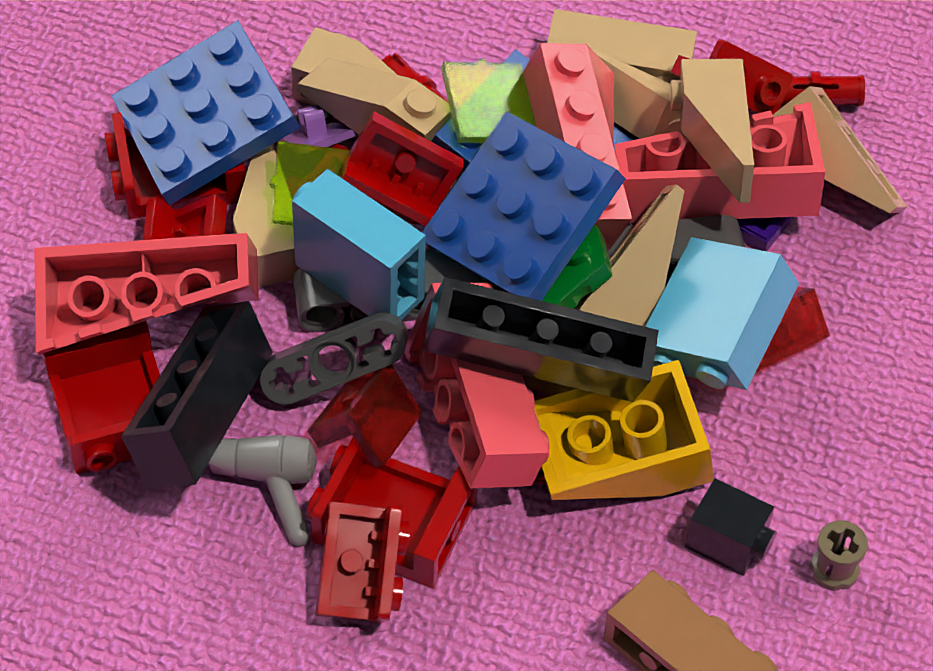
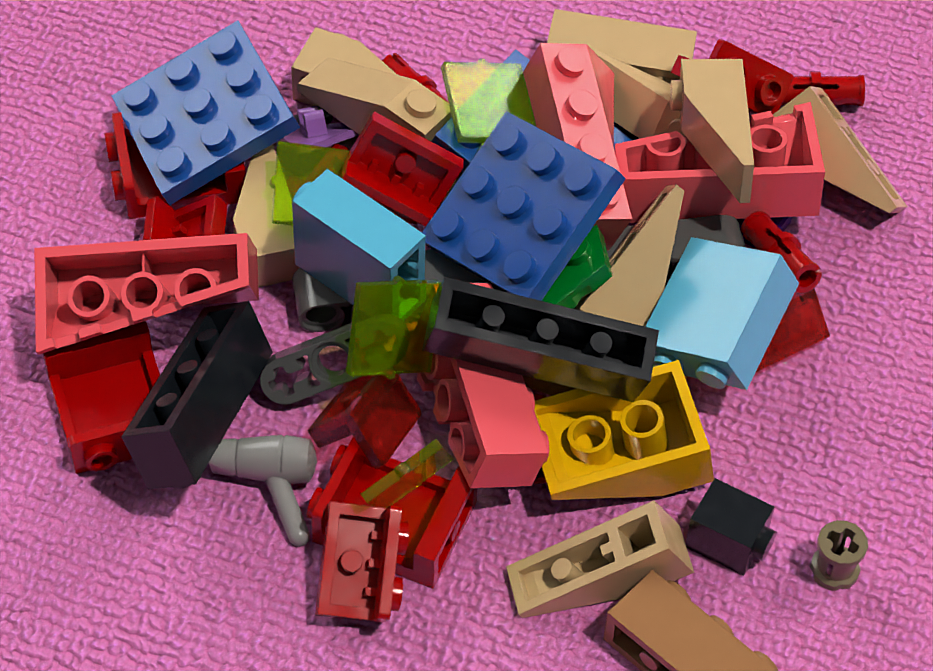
none -> clear neon green piece [346,276,441,379]
none -> piece [361,439,454,508]
none -> tan slope [506,501,694,618]
none -> red pin [741,211,822,293]

